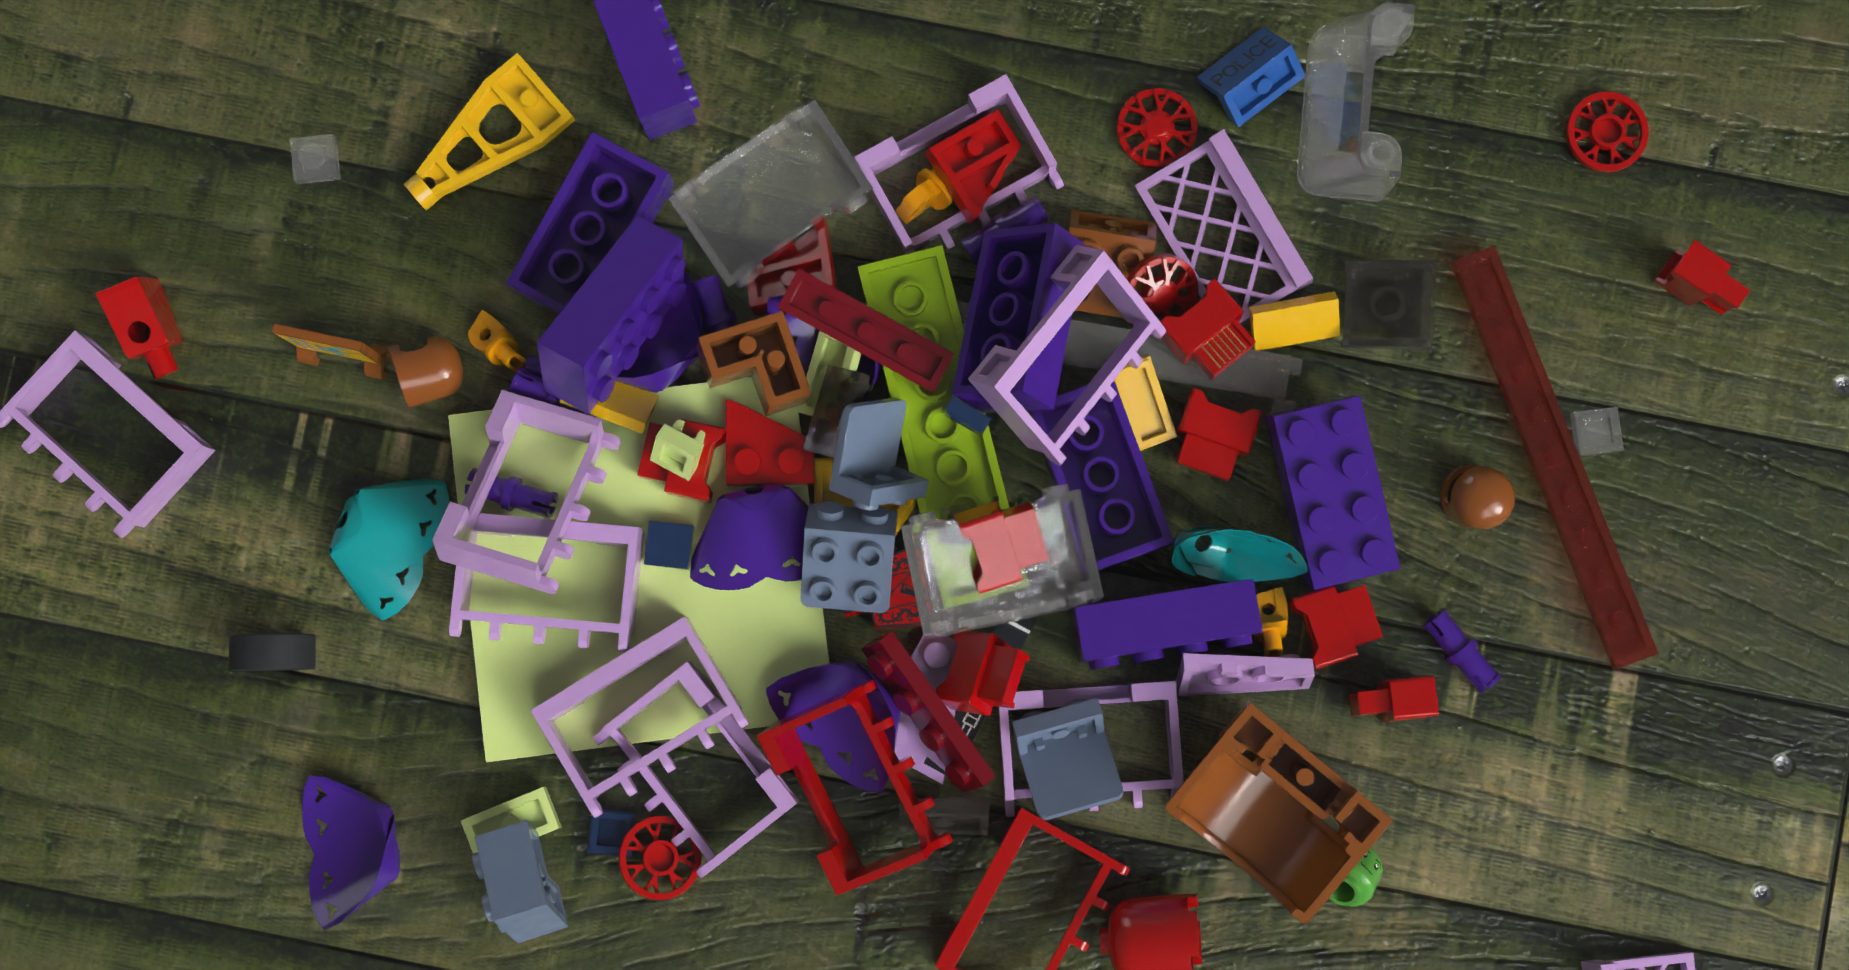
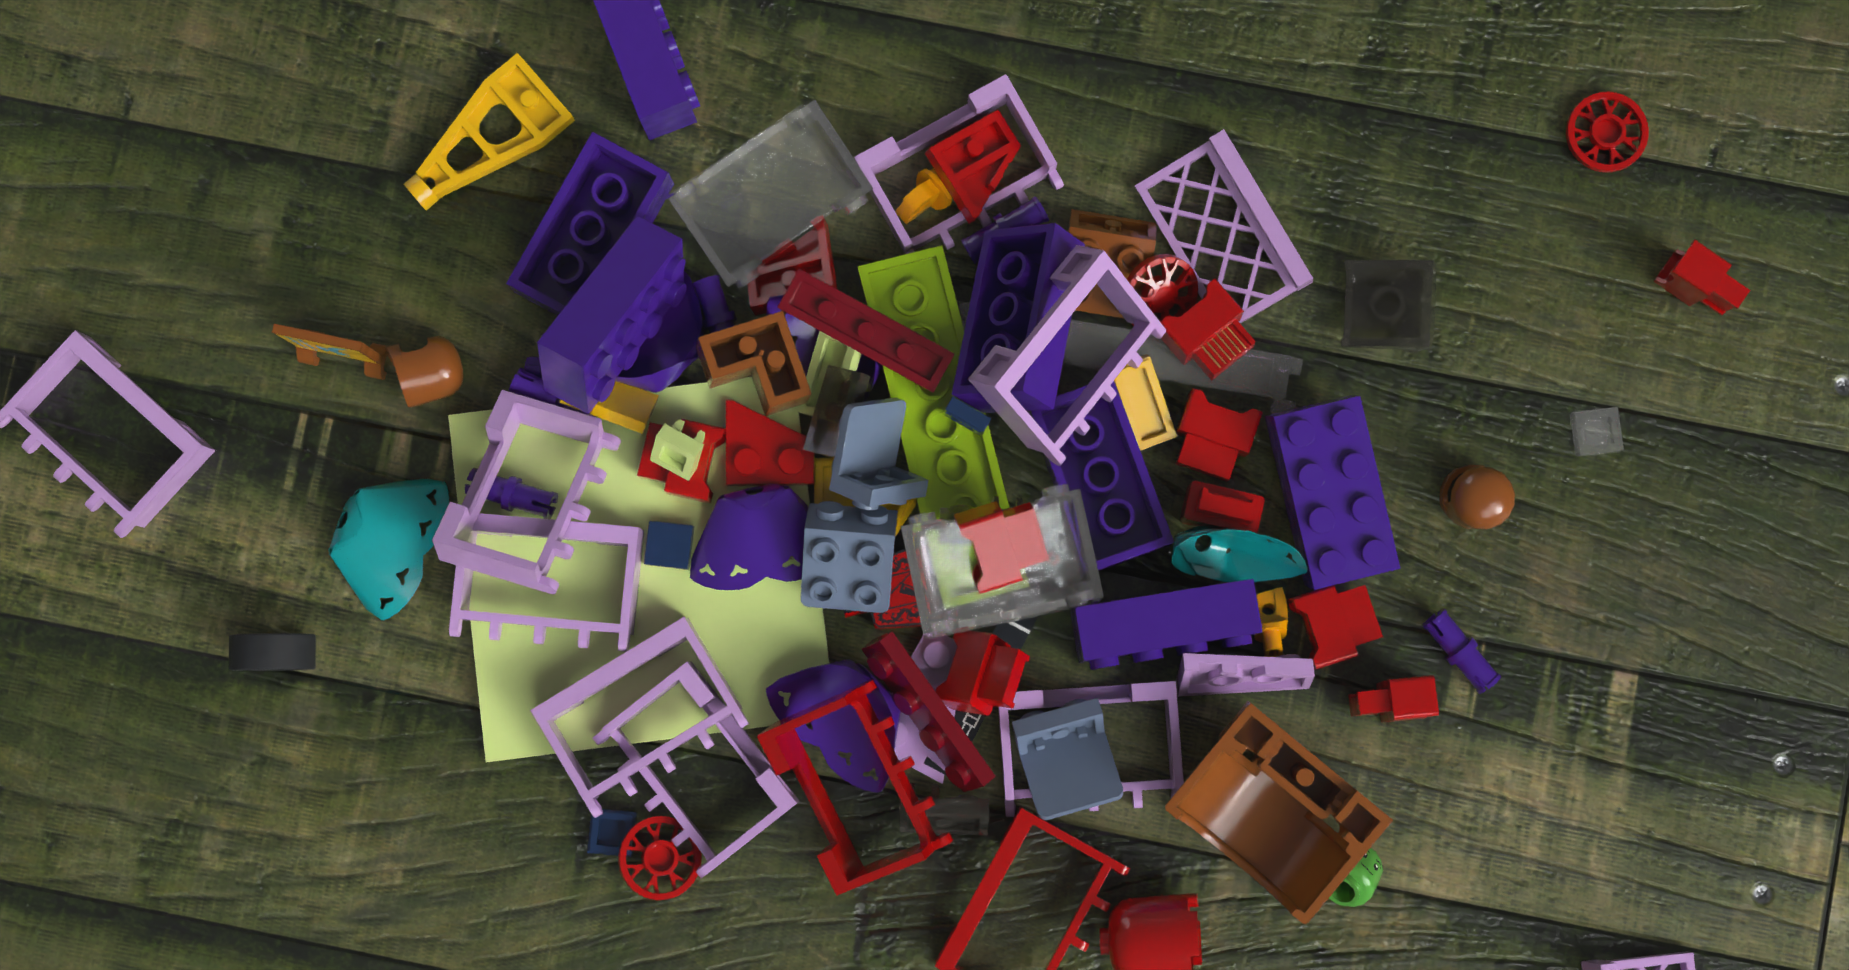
red torso [95,276,183,380] -> none
clear plate [290,134,340,184] -> none
dark purple piece [302,775,400,930] -> none
yellowish green plate [461,786,562,853] -> none
light orange piece [468,310,526,373] -> none
sand blue brick [472,820,569,943] -> none
red wheel [1117,88,1198,169] -> none
blue panel [1197,26,1305,127] -> none
yellow tile [1249,291,1340,351] -> none
clear windscreen [1297,3,1415,202] -> none
clear red plate [1451,246,1659,669] -> none
none -> red piece [1180,481,1265,533]

